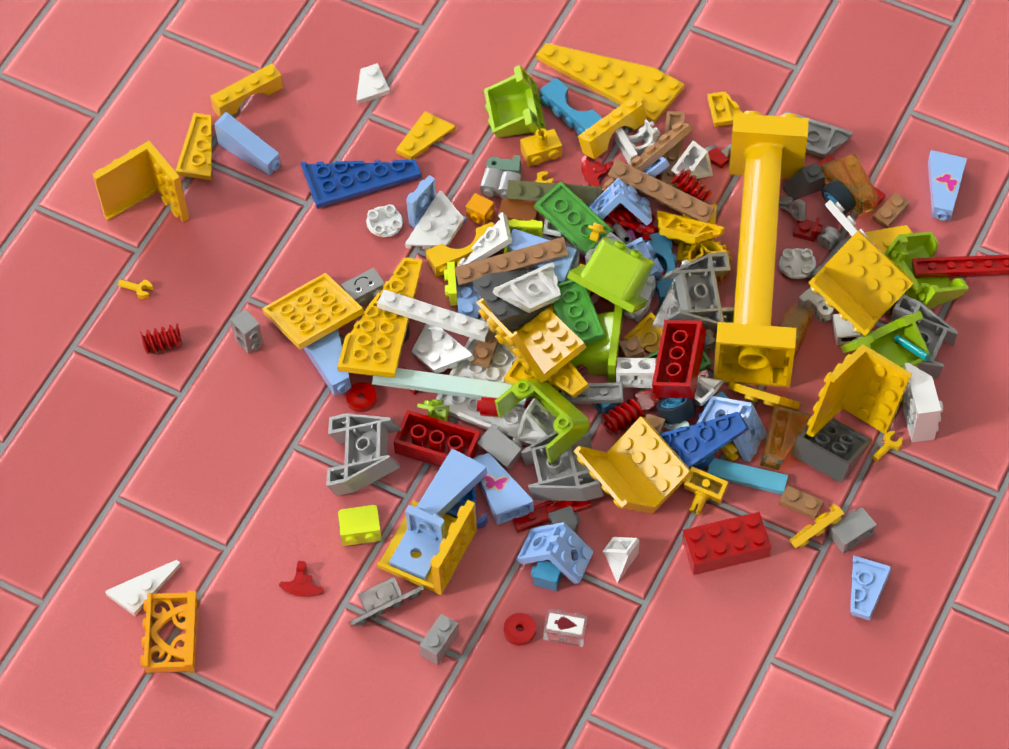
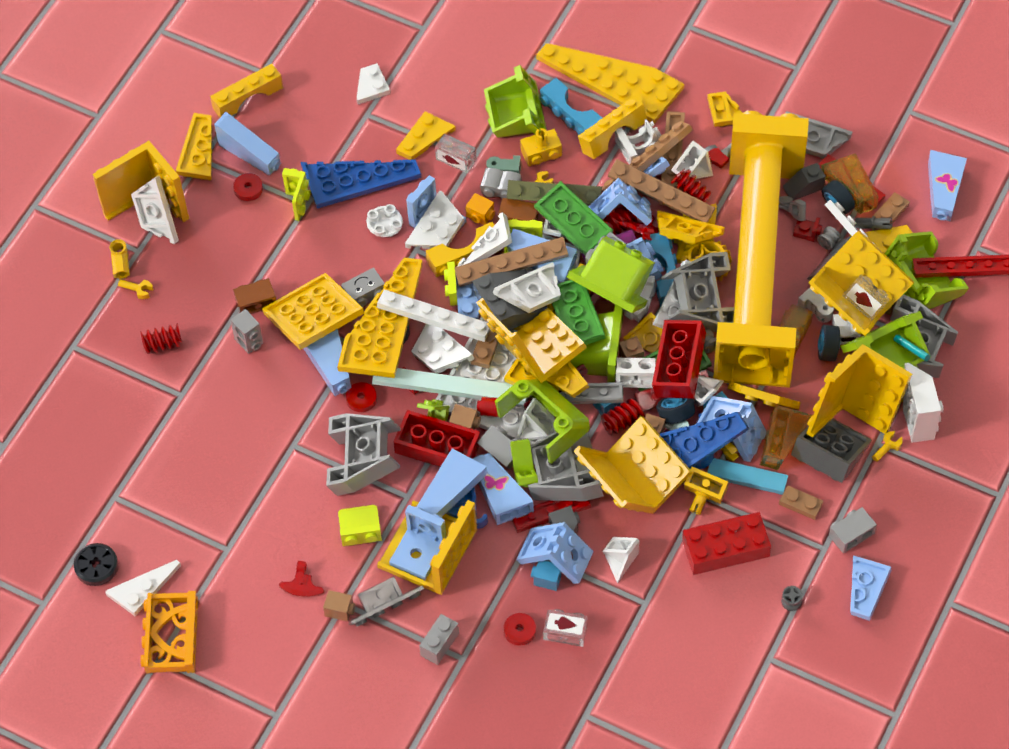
red piece [581,156,614,186] -> none
yellow plate [588,223,607,242] -> none
dark grey piece [612,223,632,244] -> none
white dish [779,248,816,279] -> none
yellow wing [789,504,844,548] -> none
none -> black wheel [73,543,118,586]
none -> yellow piece [109,239,130,279]
none -> white wing [131,176,179,244]
none -> red piece [233,173,263,201]
none -> dark orange brick [233,278,276,314]
none -> neon yellow bracket [282,168,311,221]
none -> medium nougat brick [323,590,355,622]
none -> clear brick [435,134,477,173]
none -> medium nougat brick [449,404,481,430]
none -> lime bracket [510,439,538,487]
none -> dark grey wheel [781,586,803,611]
none -> black wheel [818,325,840,362]
none -> brick [842,274,890,321]
none -> dark grey axle [855,216,893,231]

